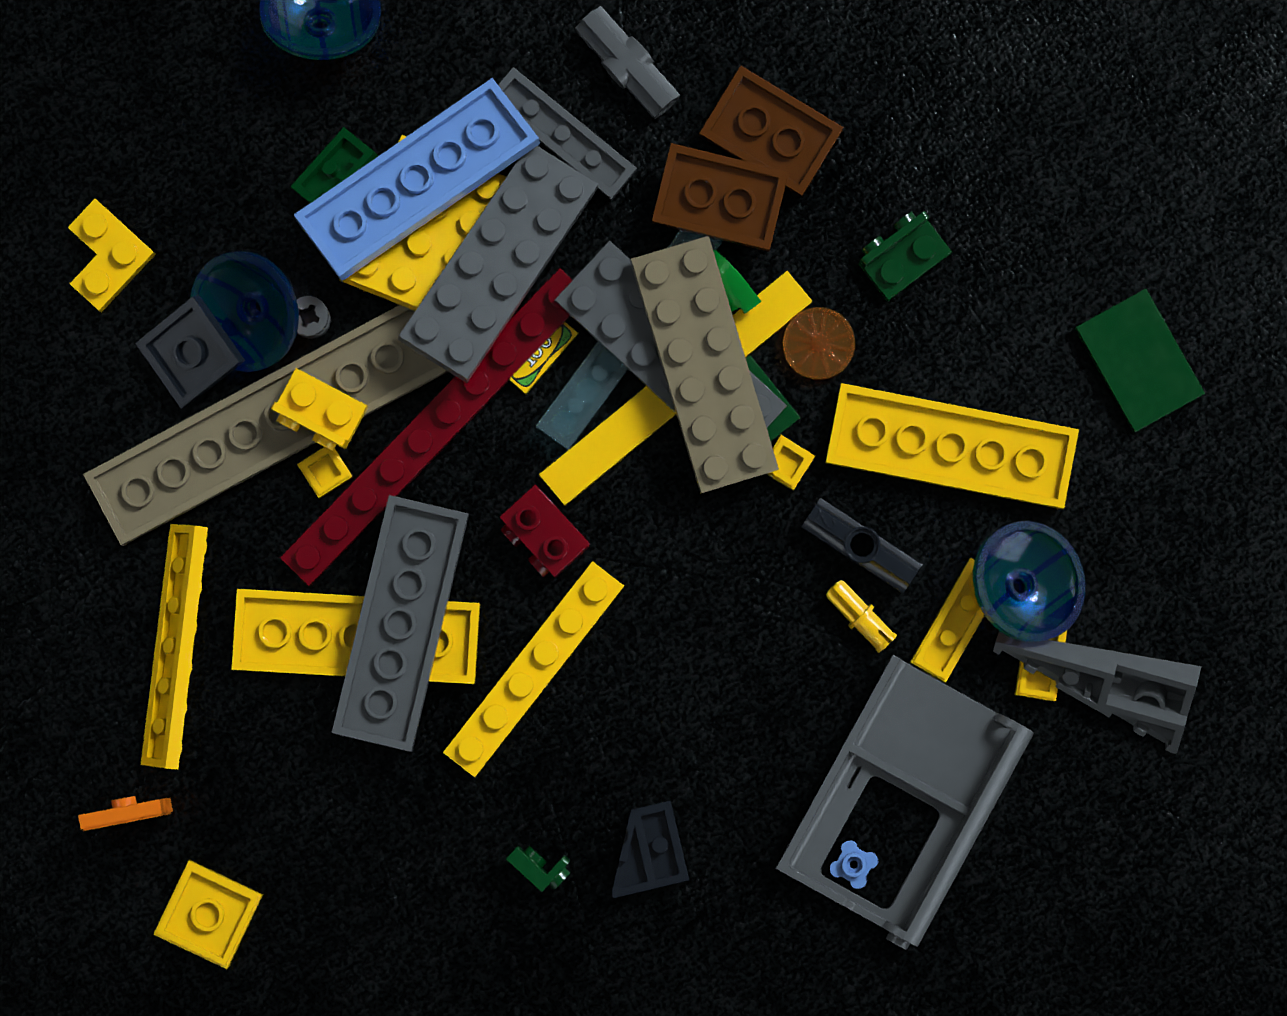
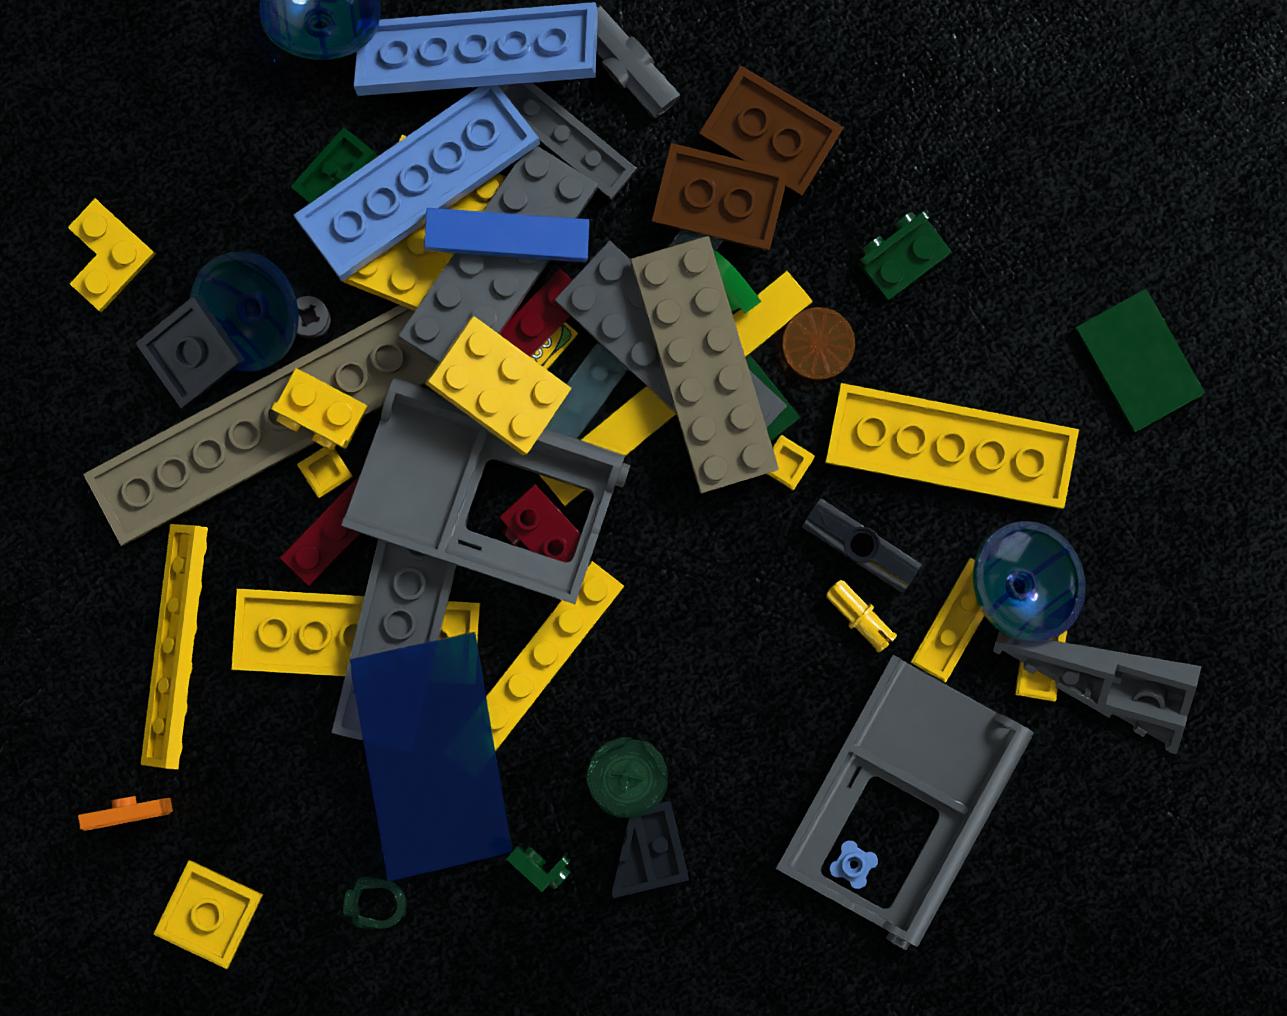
none -> dark grey piece [341,378,630,605]
none -> clear green piece [343,876,407,929]
none -> clear blue piece [349,632,512,882]
none -> medium blue plate [354,2,598,96]
none -> blue tile [424,208,589,262]
none -> yellow plate [425,316,572,456]
none -> clear green tile [587,737,668,818]

